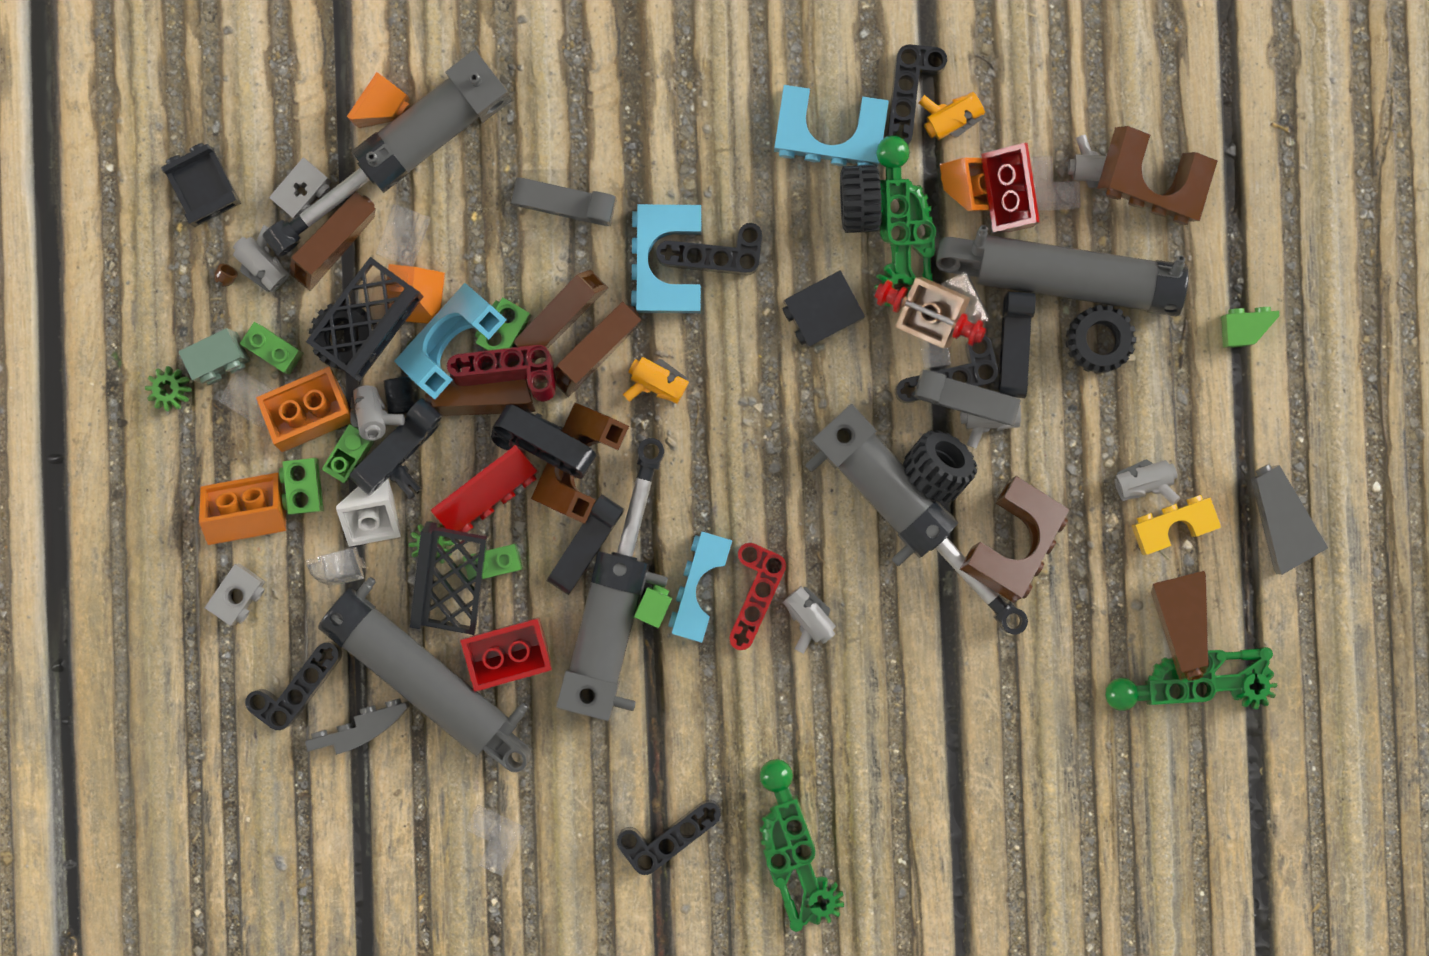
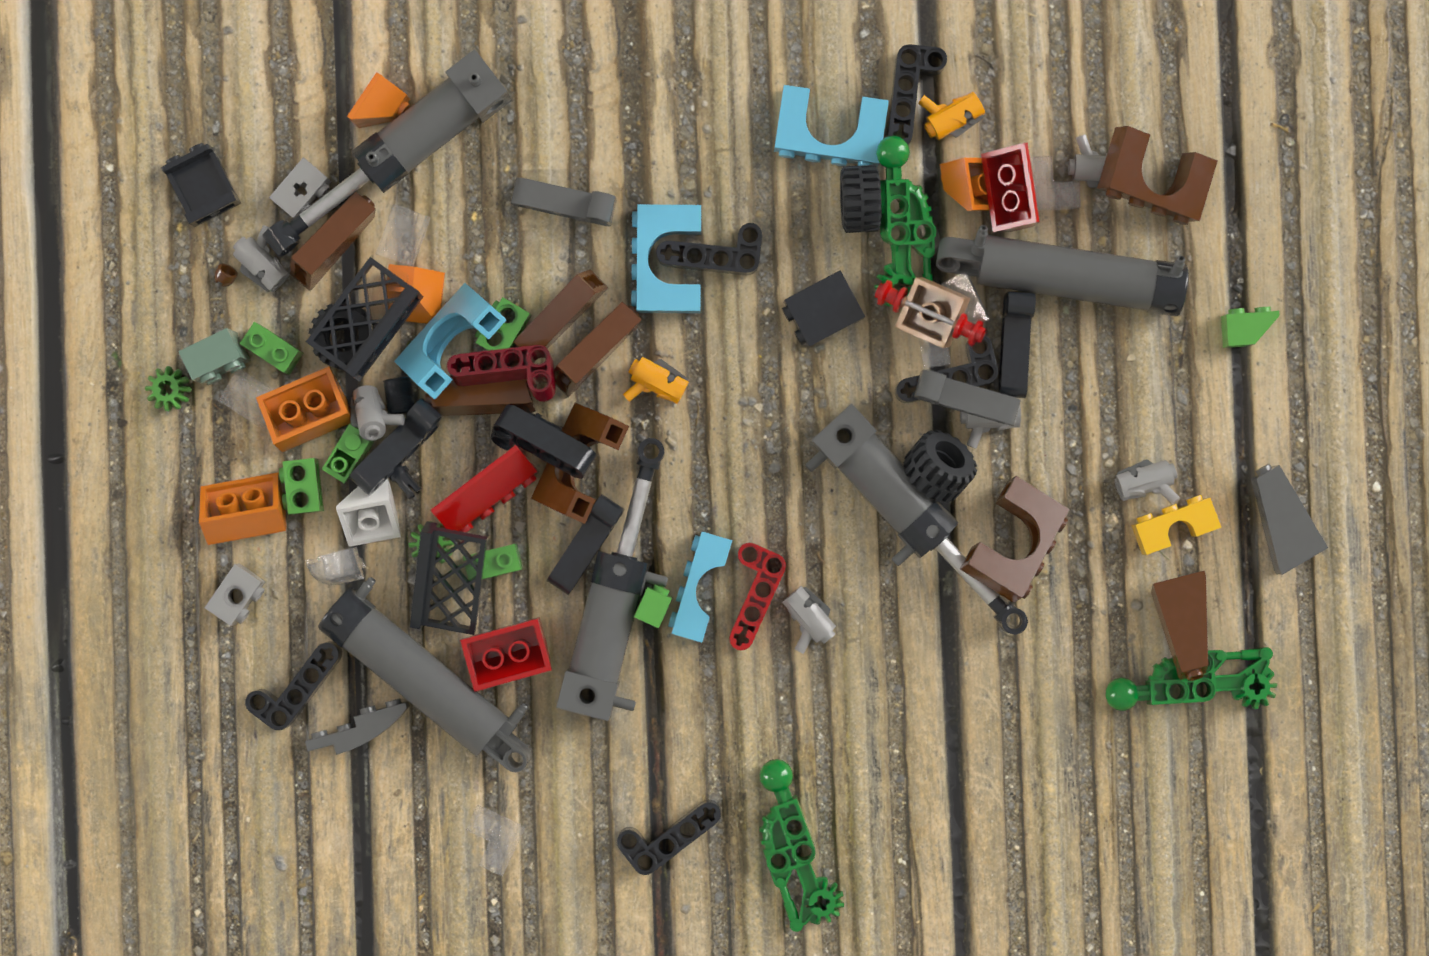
black tyre [1065,305,1137,374] -> none

